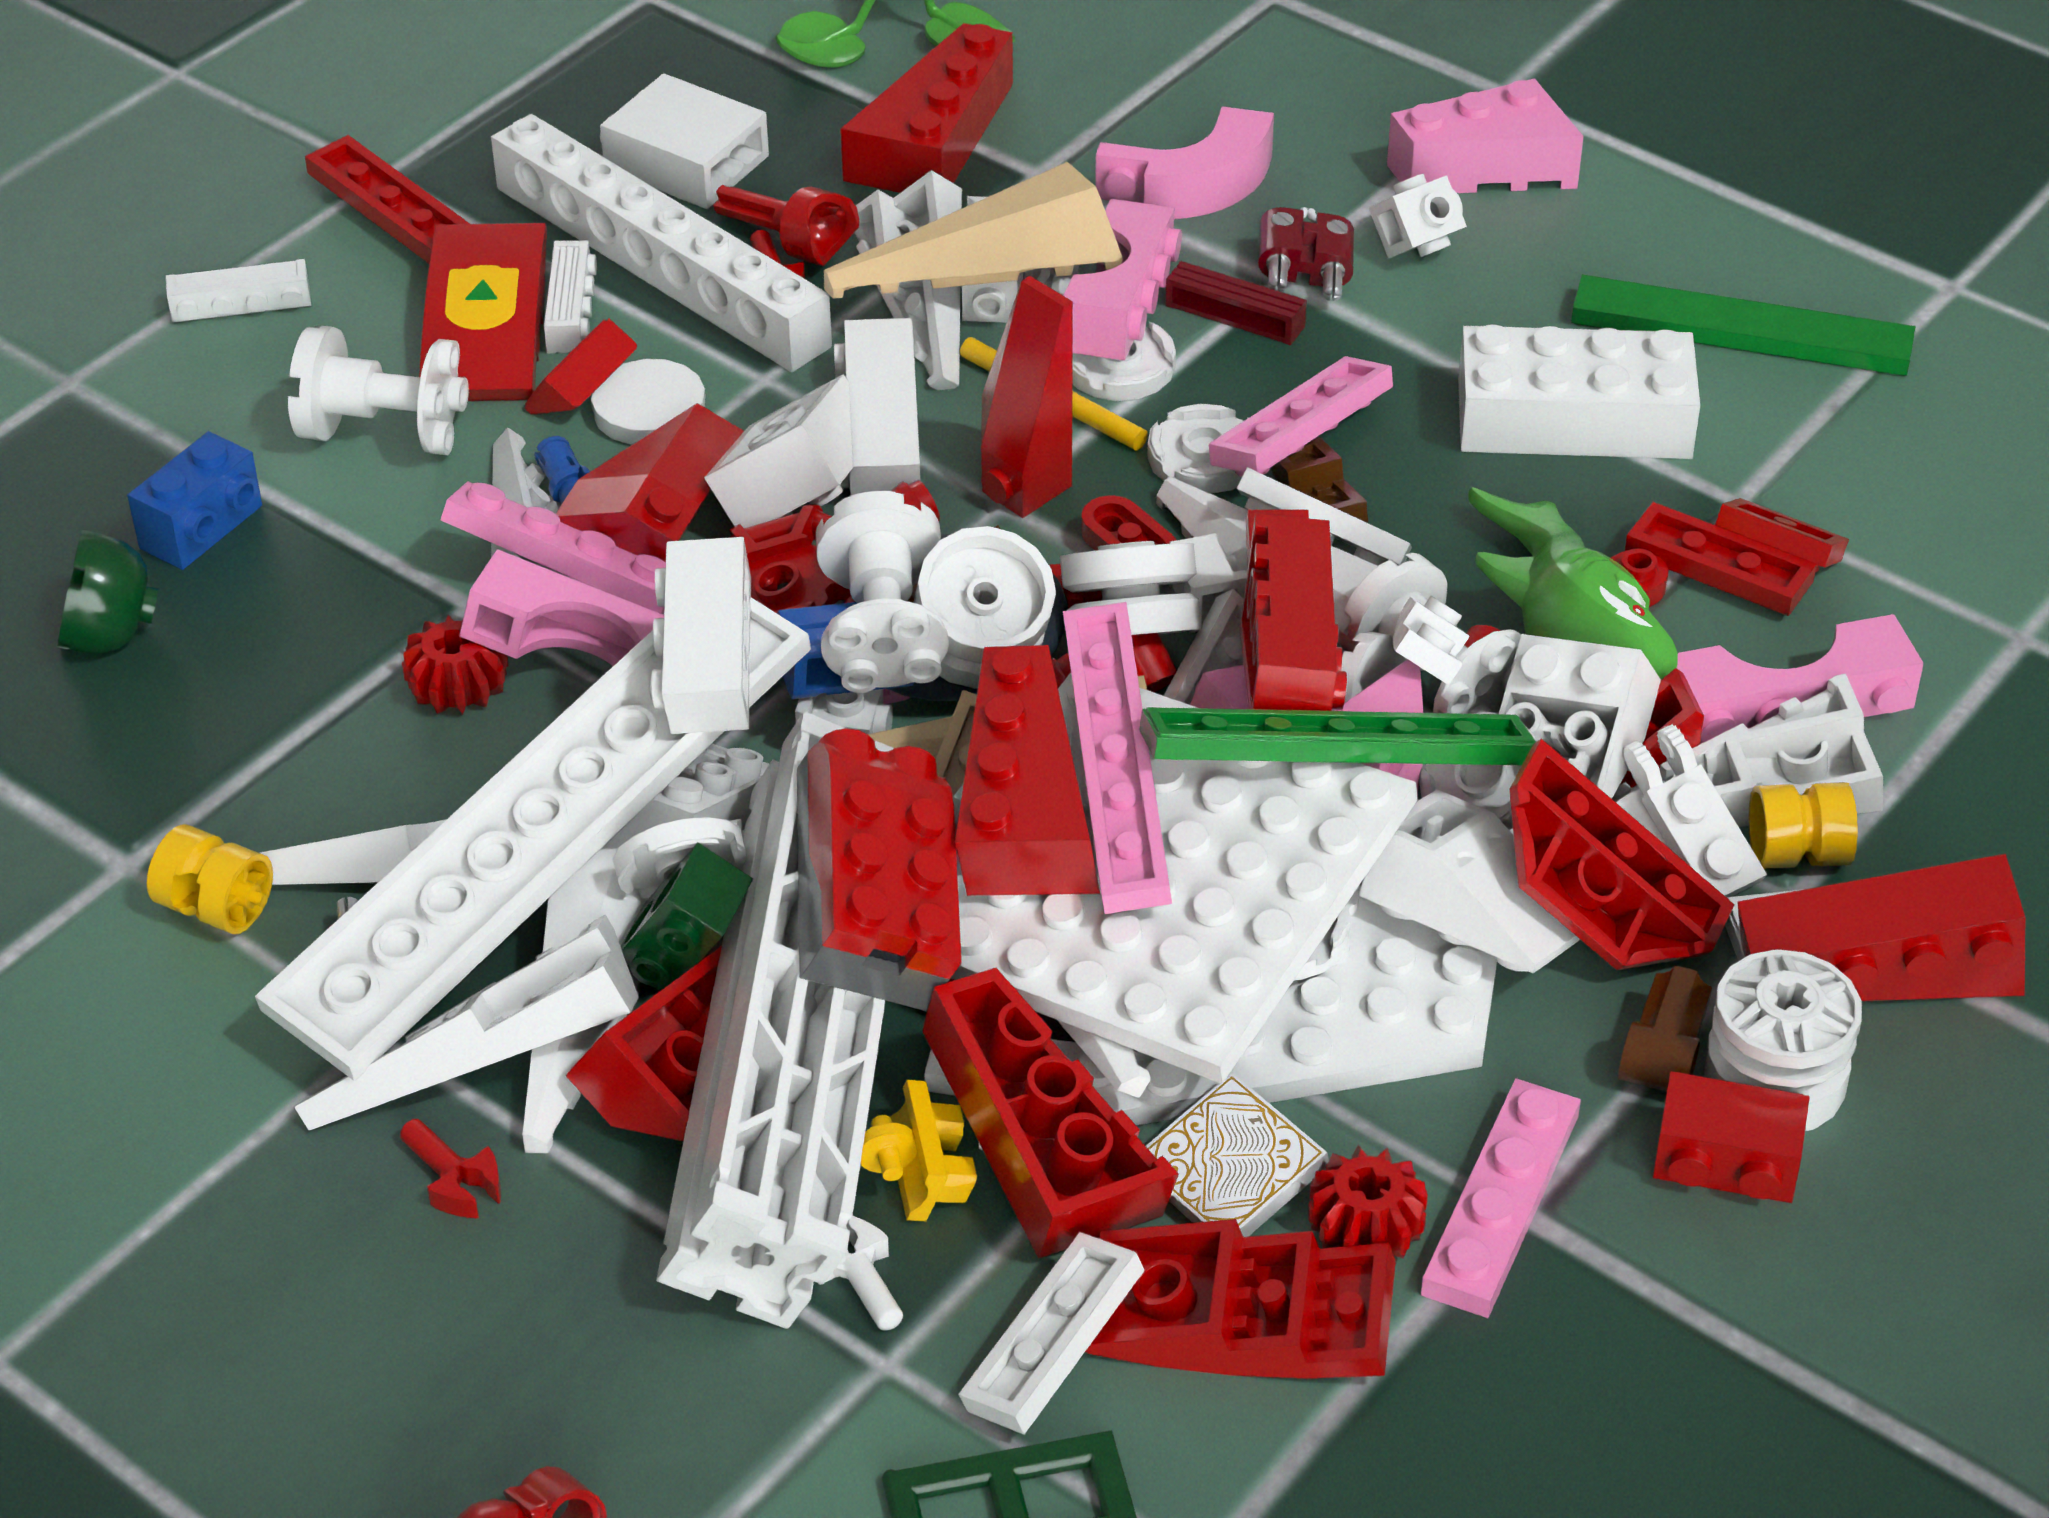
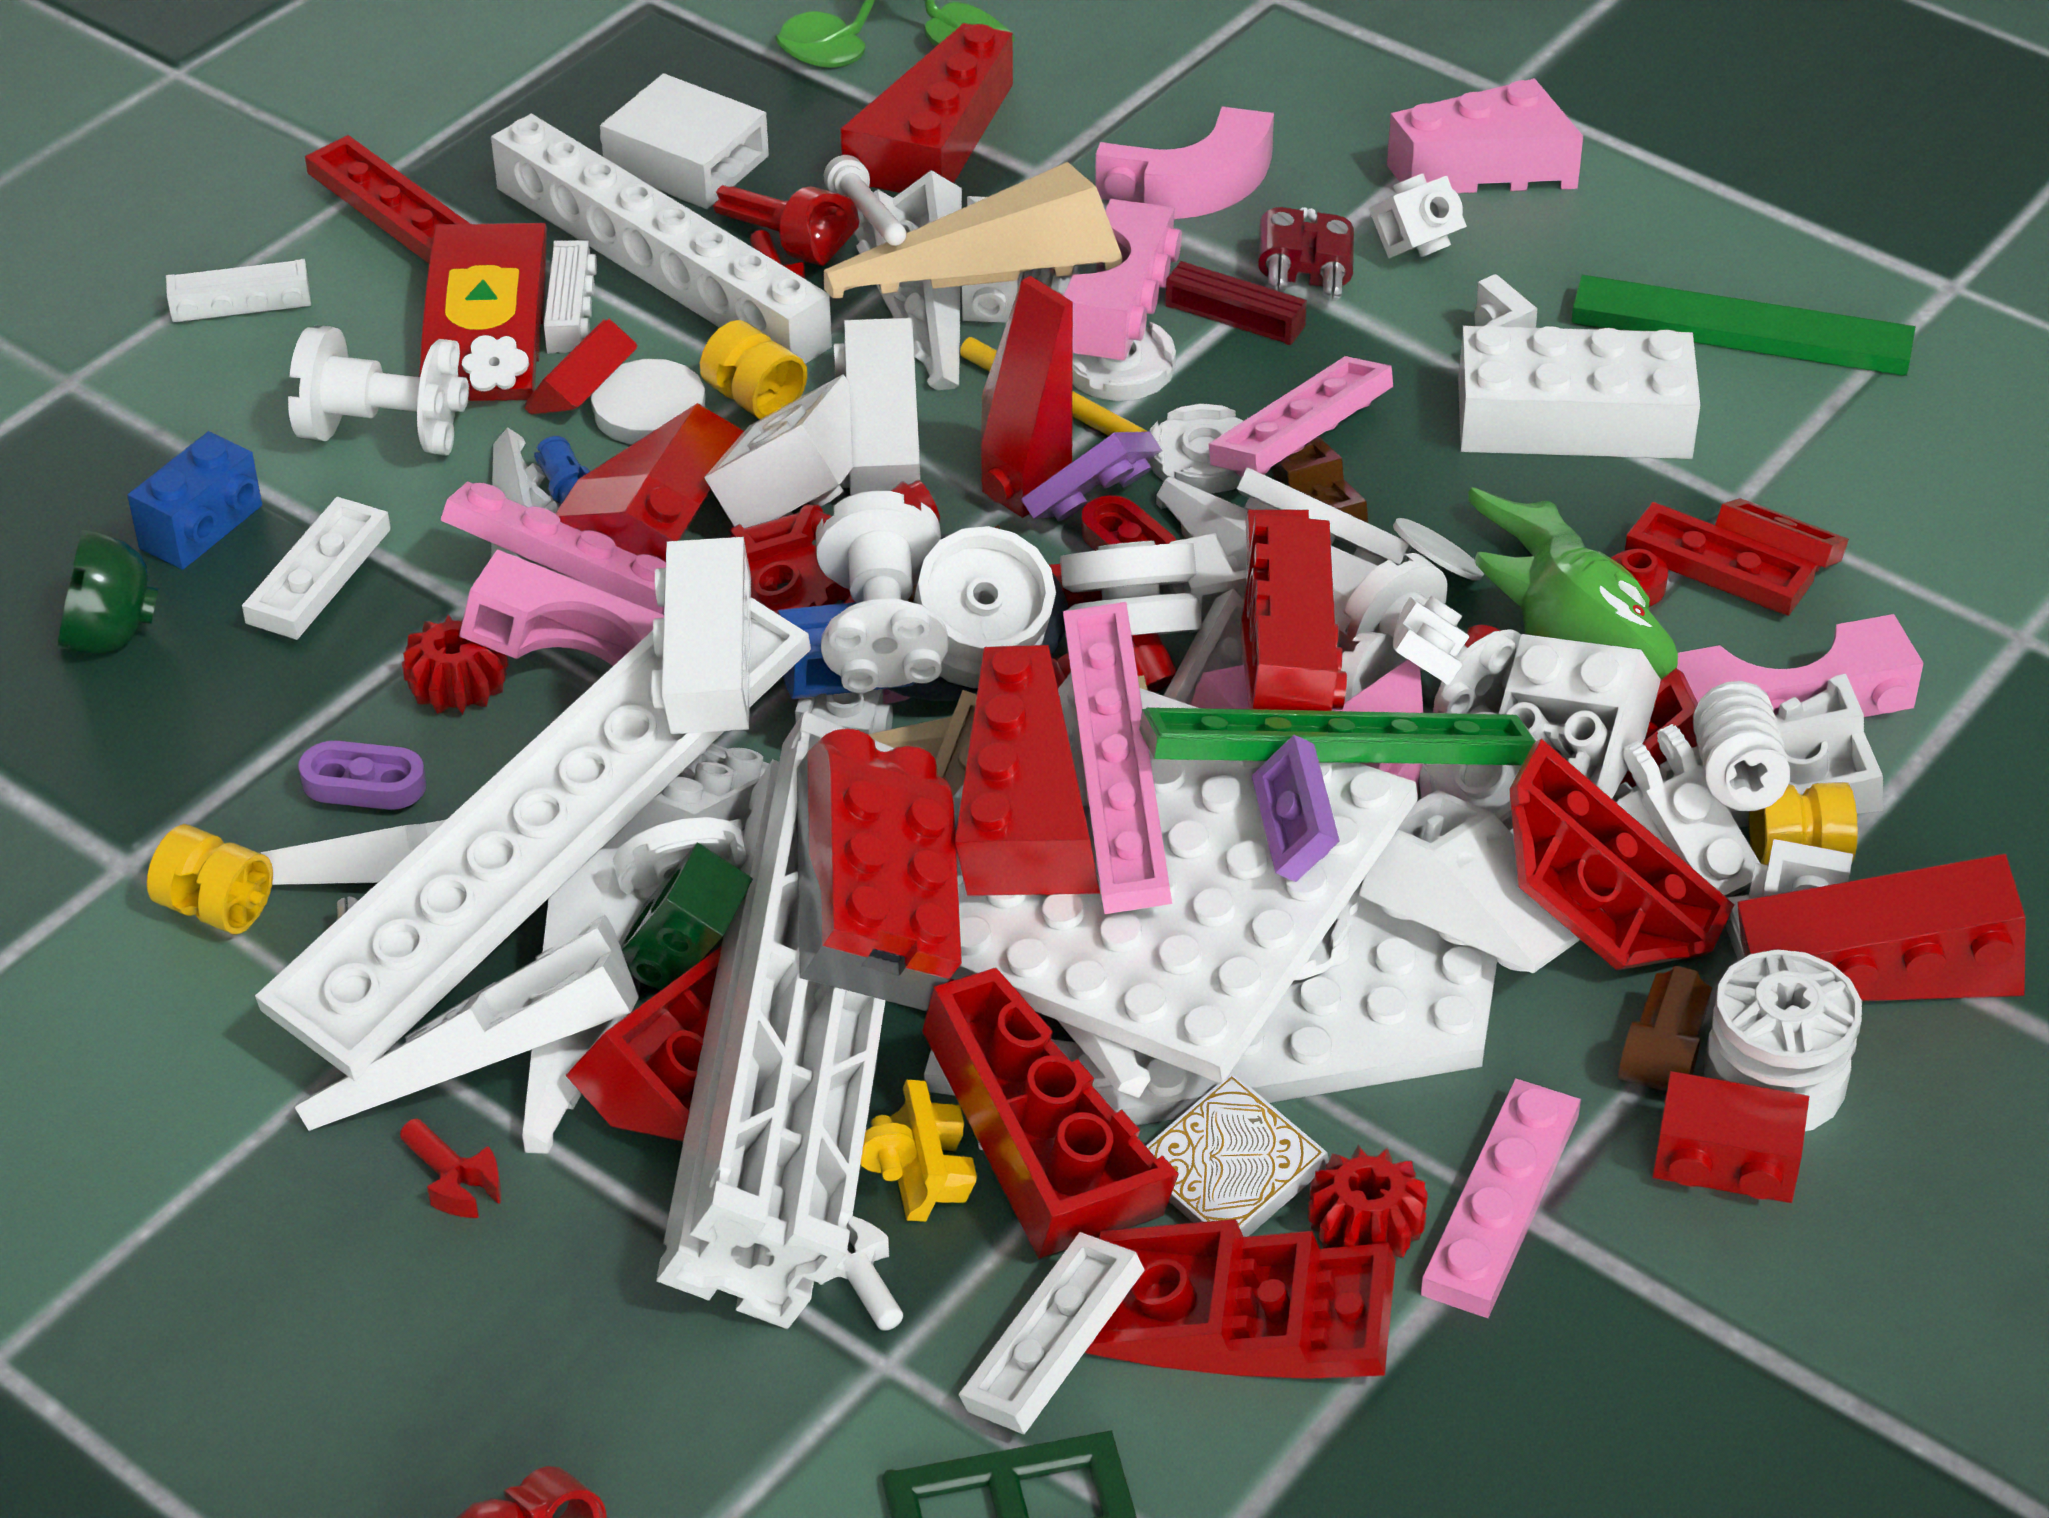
none -> white plate [242,497,391,640]
none -> medium lavender plate [298,741,427,810]
none -> white plant [462,335,529,391]
none -> yellow wheel [700,320,808,419]
none -> white piece [824,155,906,246]
none -> medium lavender plate [1021,432,1162,521]
none -> medium lavender plate [1251,735,1340,882]
none -> white piece [1393,518,1484,581]
none -> white bracket [1474,274,1537,328]
none -> white piece [1693,681,1790,811]
none -> white bracket [1748,839,1853,899]

